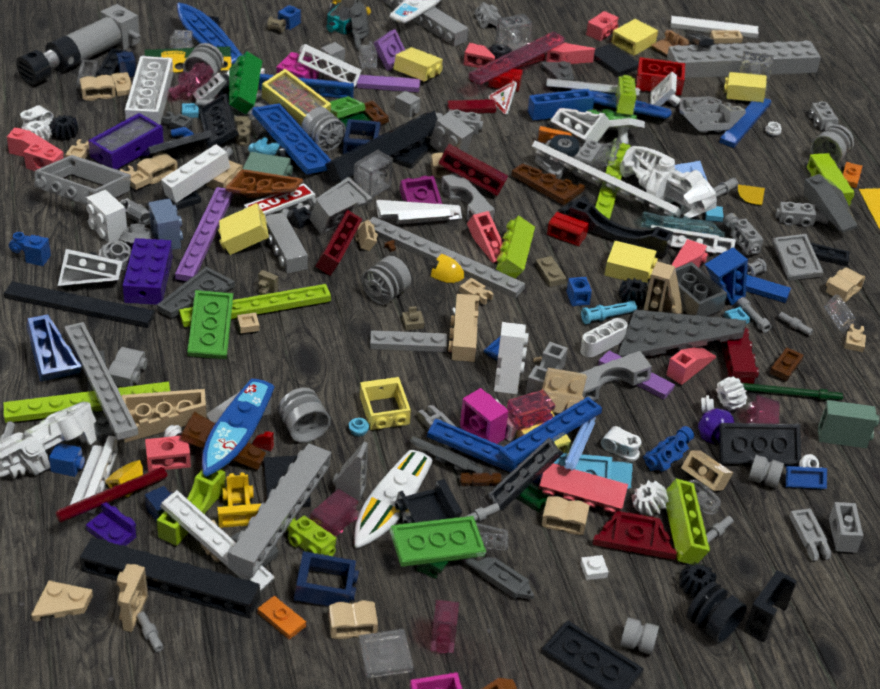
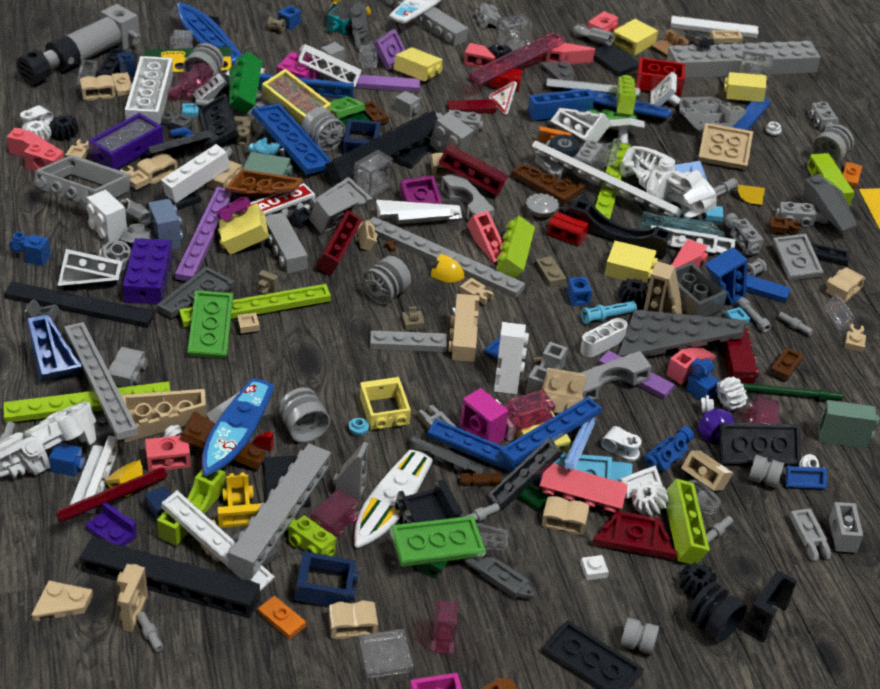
none -> dark grey bracket [25,300,60,322]
none -> magenta plate [216,197,251,221]
none -> light grey piece [526,193,559,218]
none -> light grey piece [573,24,614,46]
none -> white tile [618,466,662,499]
none -> blue brick [686,358,720,401]
none -> tan plate [698,123,753,170]
none -> reddish brown plate [769,216,800,234]

